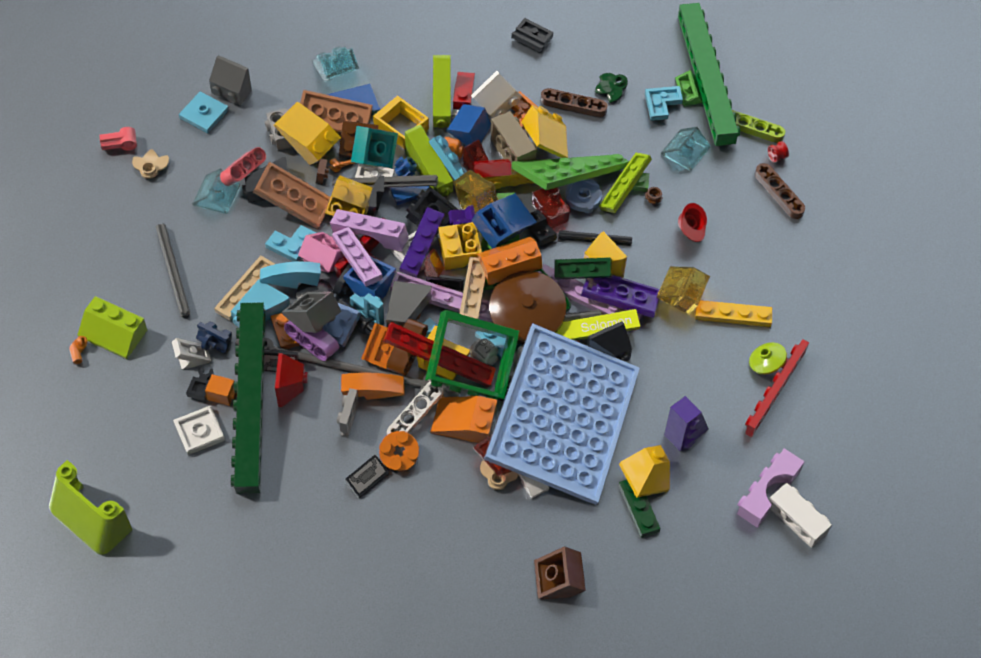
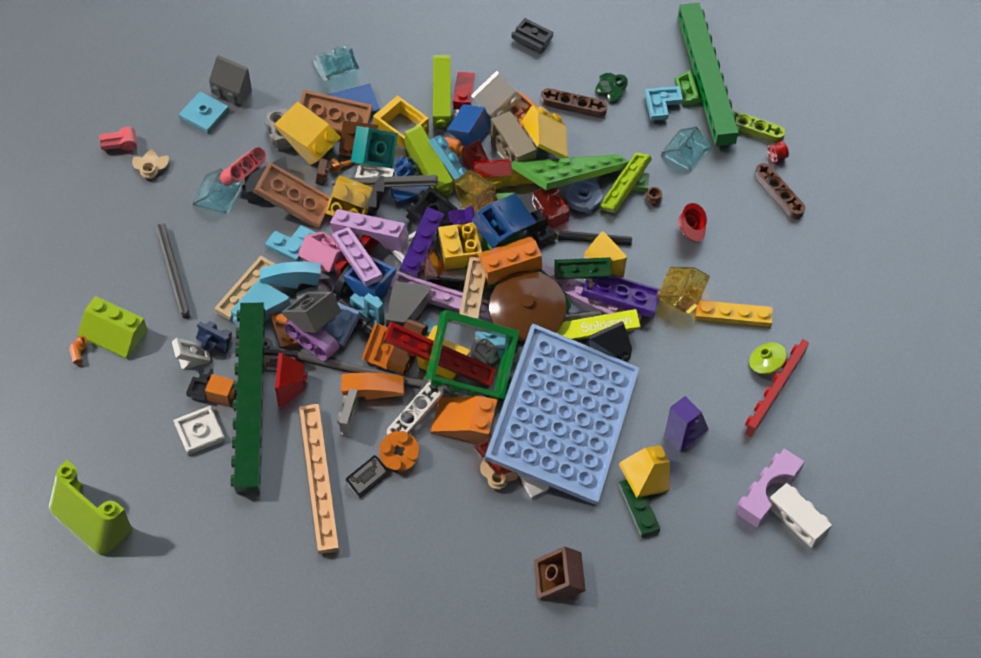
none -> light nougat plate [299,404,339,554]

